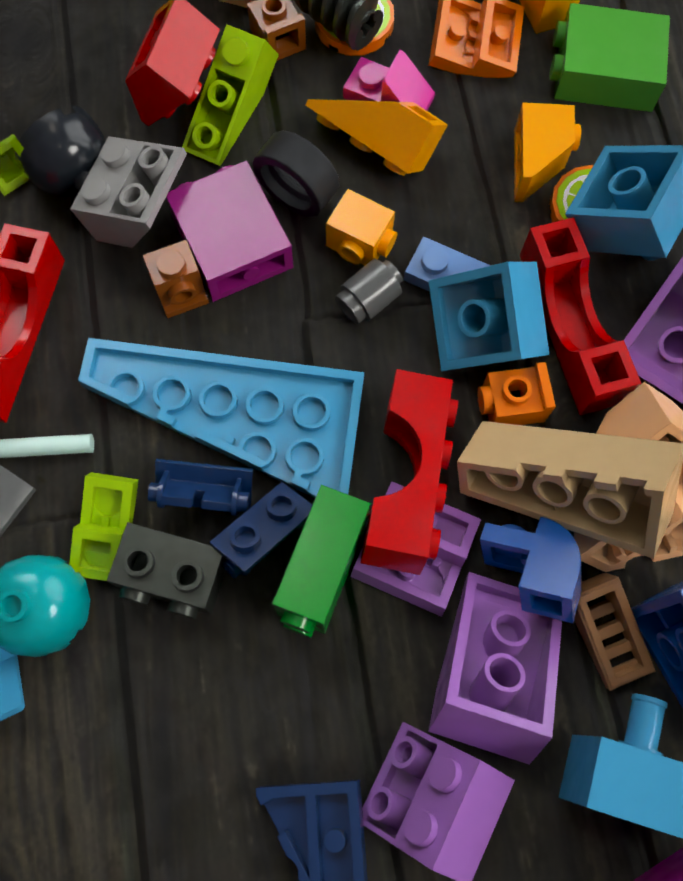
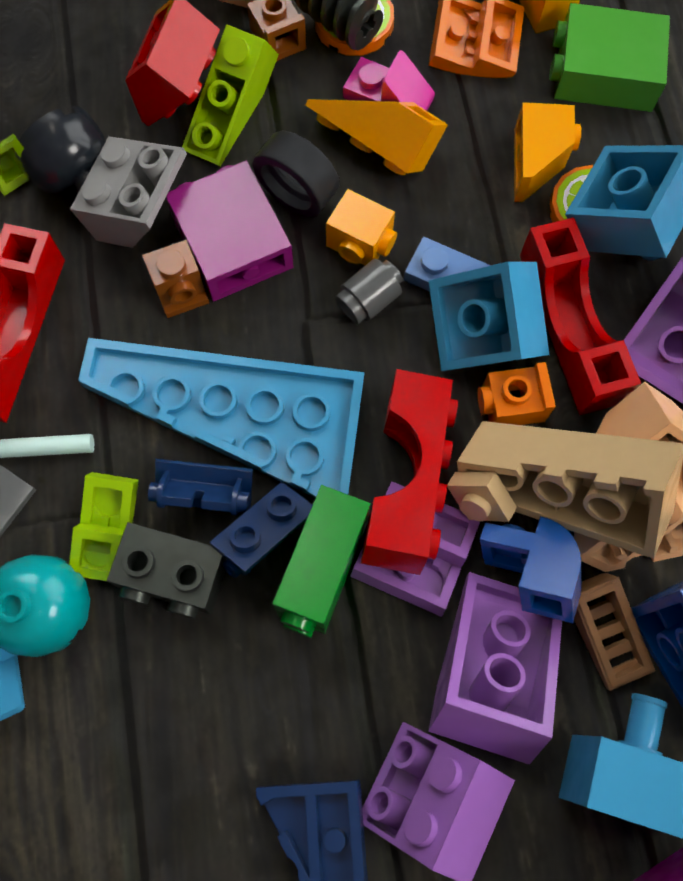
none -> tan plate [447,472,517,522]

